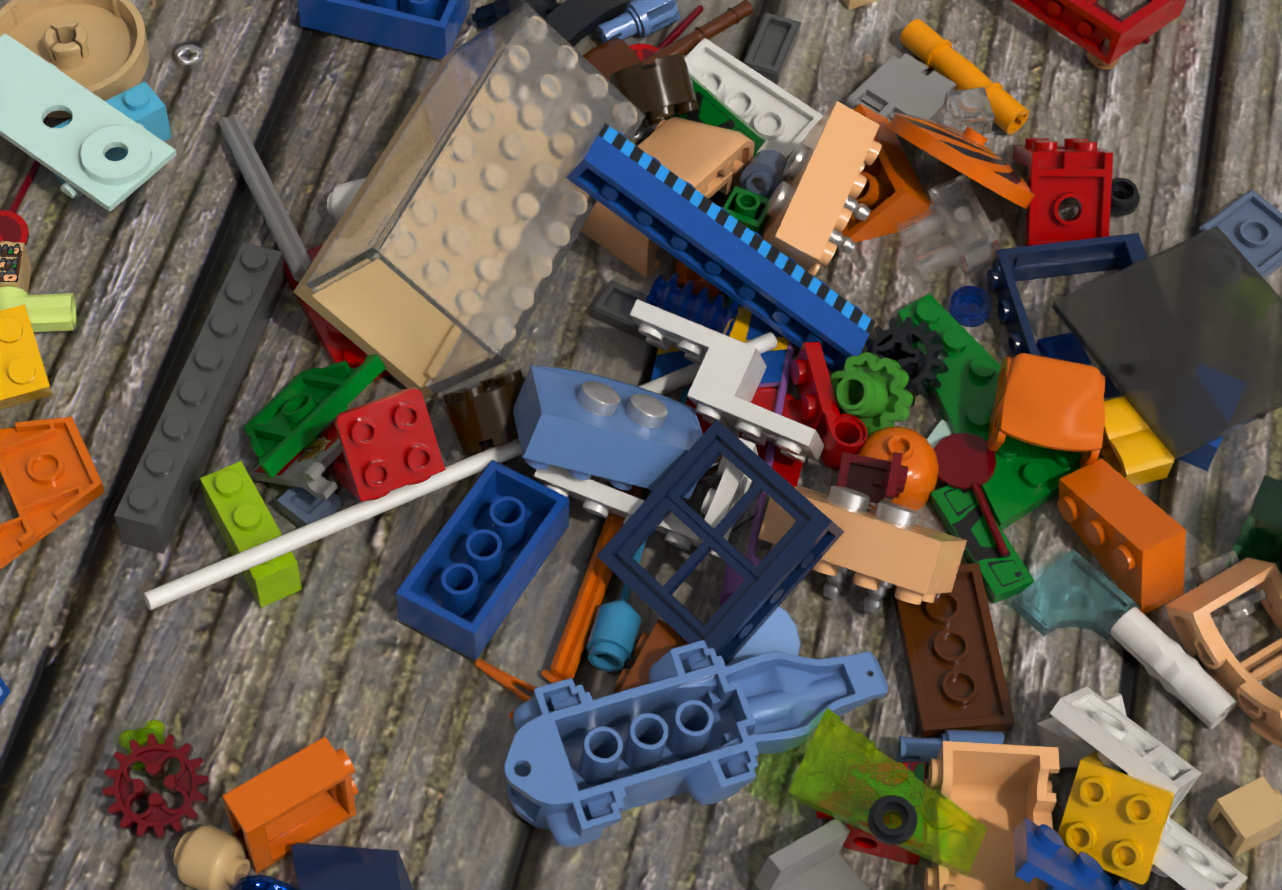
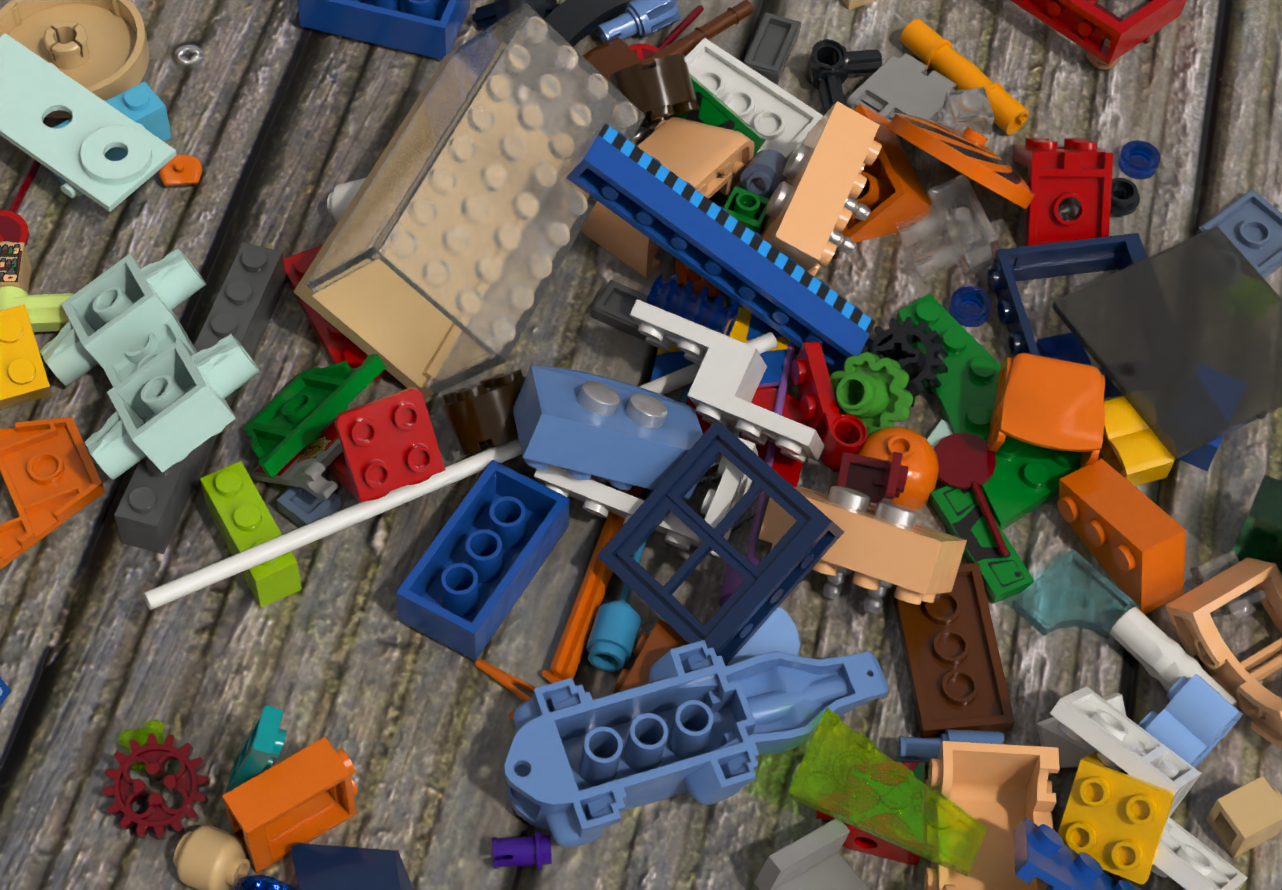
light grey axle [219,114,312,282] -> none
black plate [868,795,917,845] -> none
none -> light aqua piece [40,249,260,480]
none -> orange piece [158,155,202,188]
none -> teal plate [223,705,287,802]
none -> dark purple pin [492,831,552,870]
none -> black axle [805,39,882,114]
none -> clear blue tile [1118,140,1160,179]
none -> light blue brick [1138,674,1243,768]

